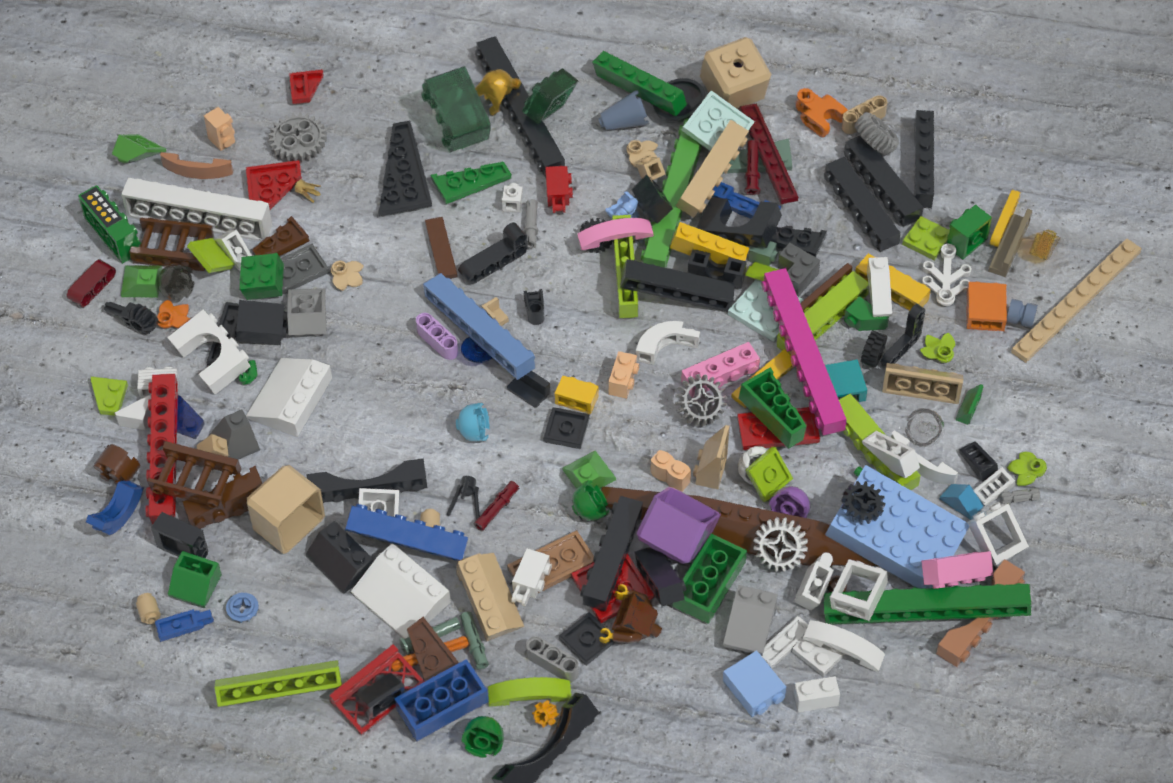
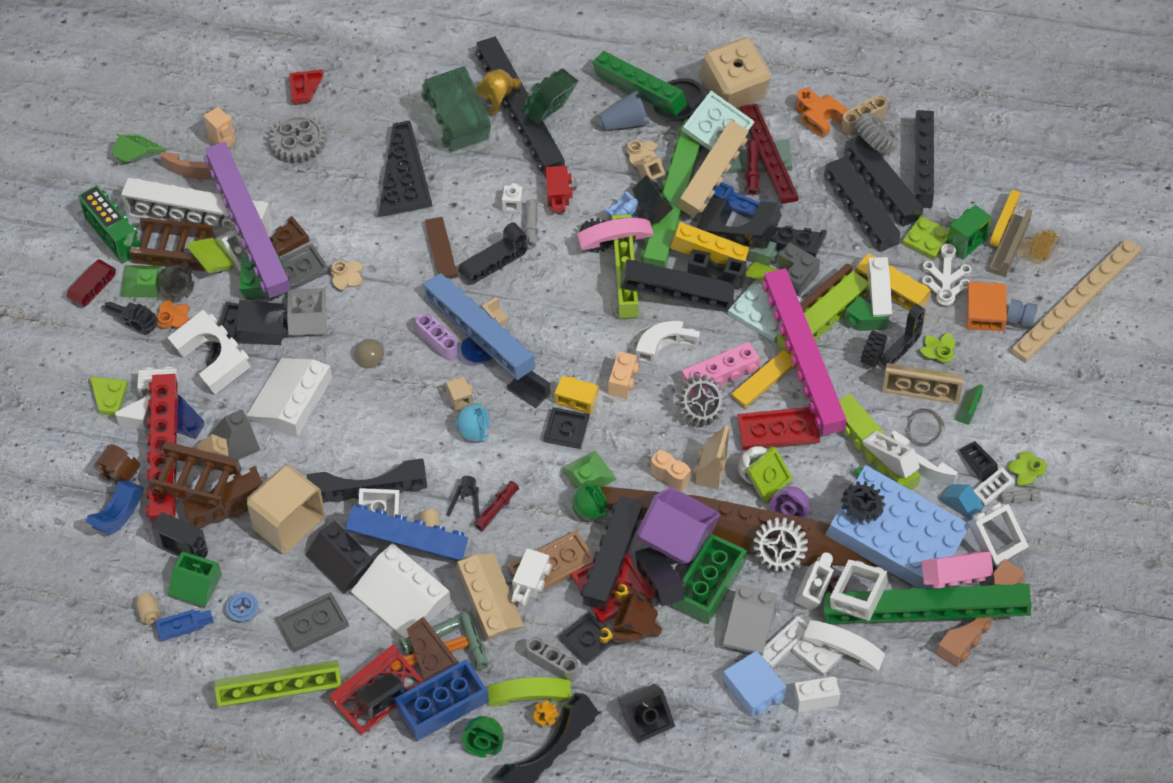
green arm [239,360,258,385] -> none
red plate [246,160,302,210] -> none
pearl gold piece [294,179,321,203] -> none
green wing [431,161,512,204] -> none
black piece [523,289,545,325] -> none
green wedge [738,367,806,449] -> none
teal panel [825,359,868,402] -> none
none -> medium lavender brick [204,141,291,298]
none -> dark grey tile [276,592,349,652]
none -> dark tan hair [355,339,384,368]
none -> tan brick [446,377,474,411]
none -> black slope [618,683,676,743]

